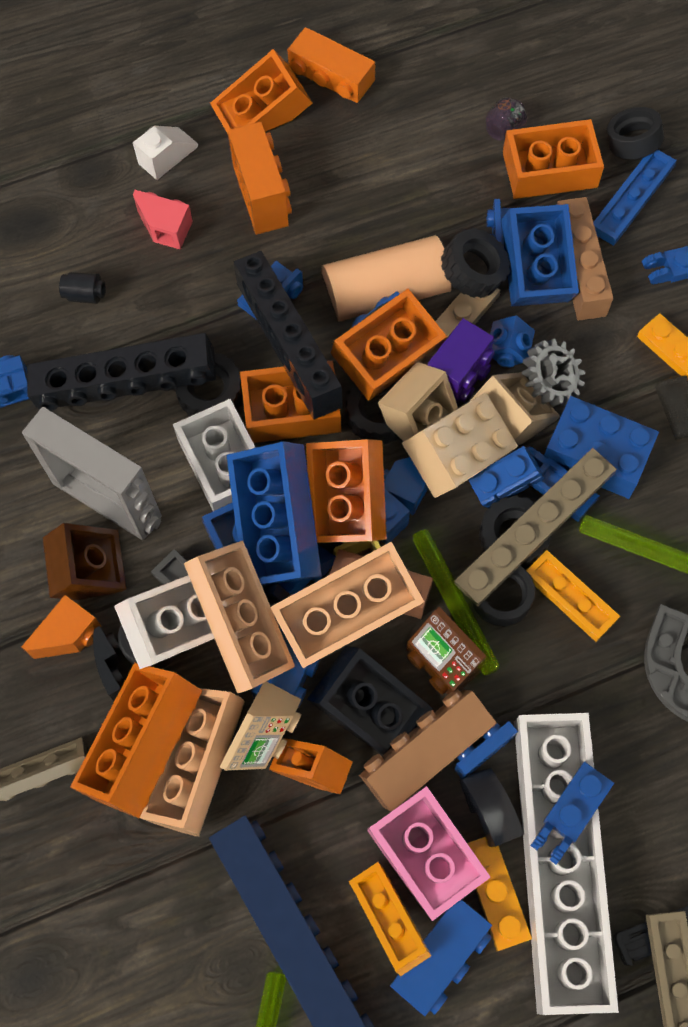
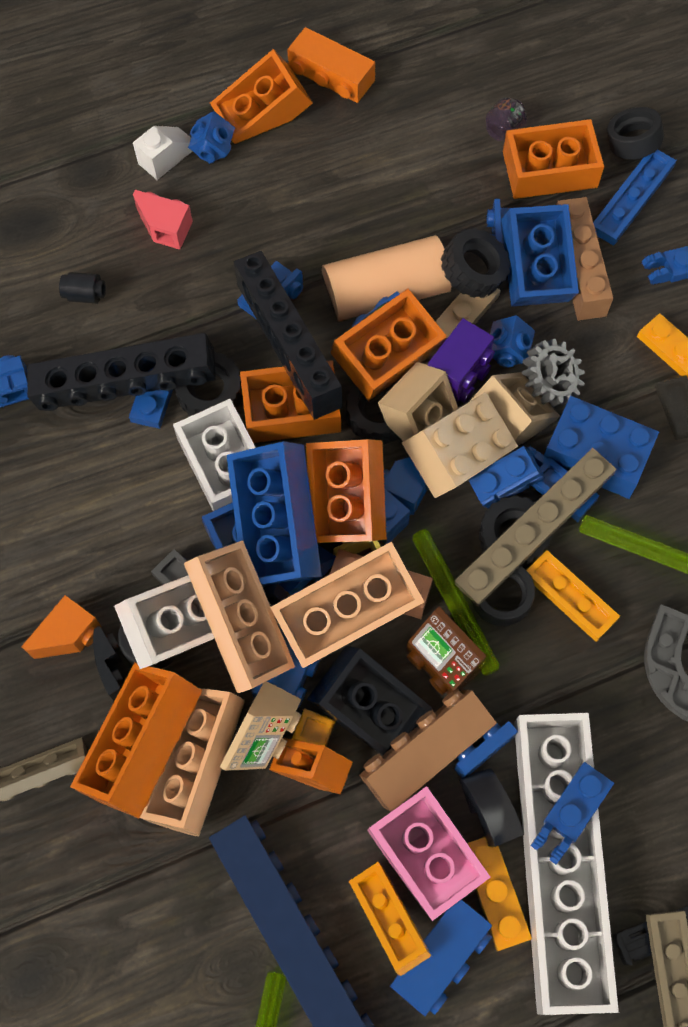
light grey window [22,406,162,541] -> none
reddish brown slope [43,523,127,600] -> none
orange brick [228,122,292,235] -> none
none -> blue plate [129,368,173,429]
none -> blue brick [188,111,235,164]
none -> light orange tile [291,708,336,746]

